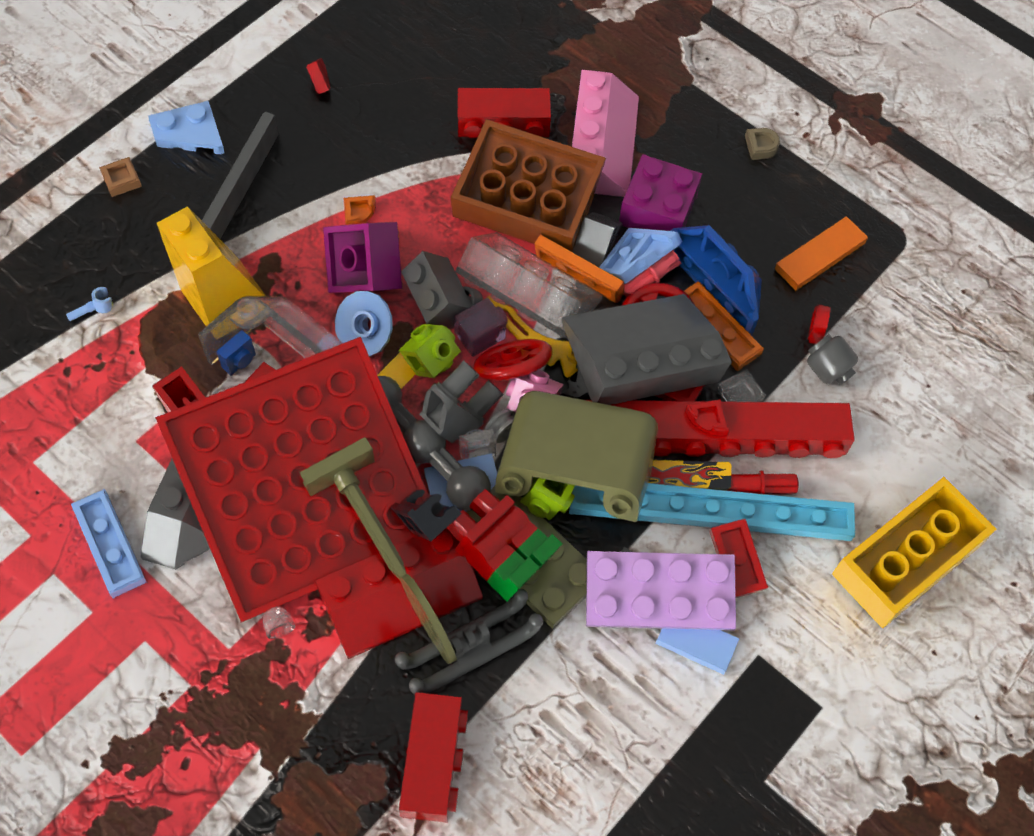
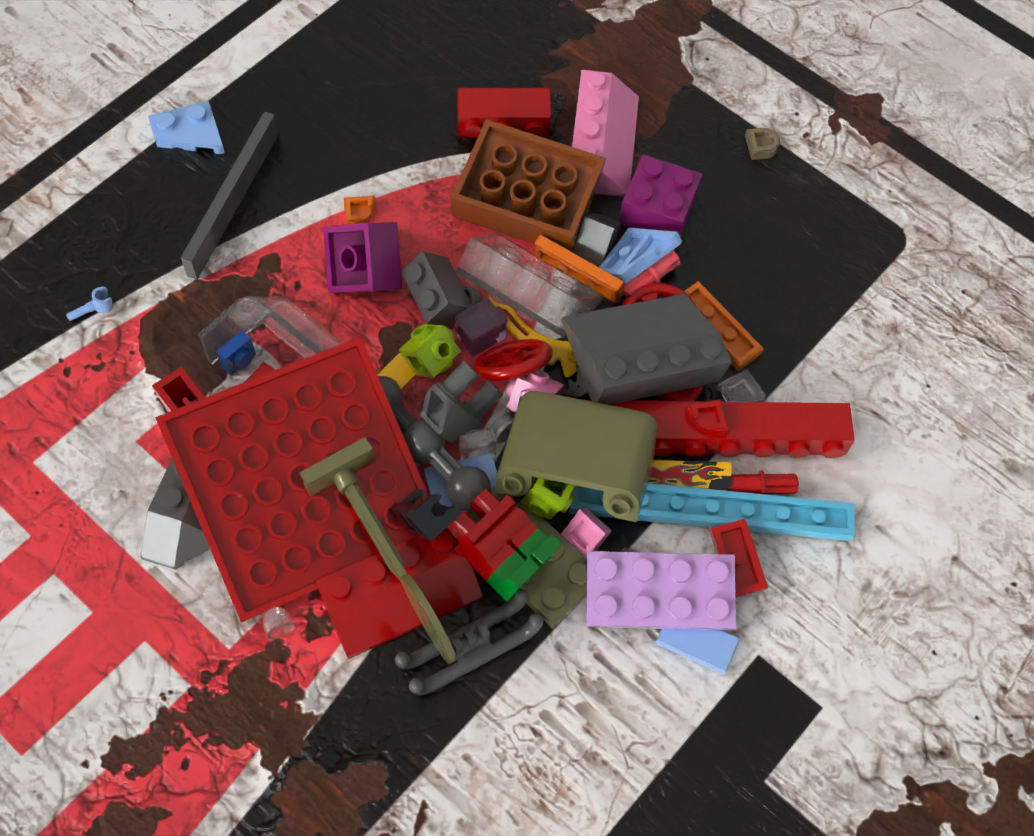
light blue tile [71,489,147,598] -> none
medium nougat tile [99,157,142,197] -> none
yellow slope [157,206,271,337] -> none
red tile [307,58,330,94] -> none
light blue dish [335,291,393,357] -> none
red brick [399,692,468,823] -> none
blue wedge [670,225,762,336] -> none
orange tile [775,216,868,291] -> none
dark grey head [807,334,858,385] -> none
red tile [808,304,831,344] -> none
yellow brick [832,477,997,628] -> none
none -> bright pink plate [561,507,611,559]

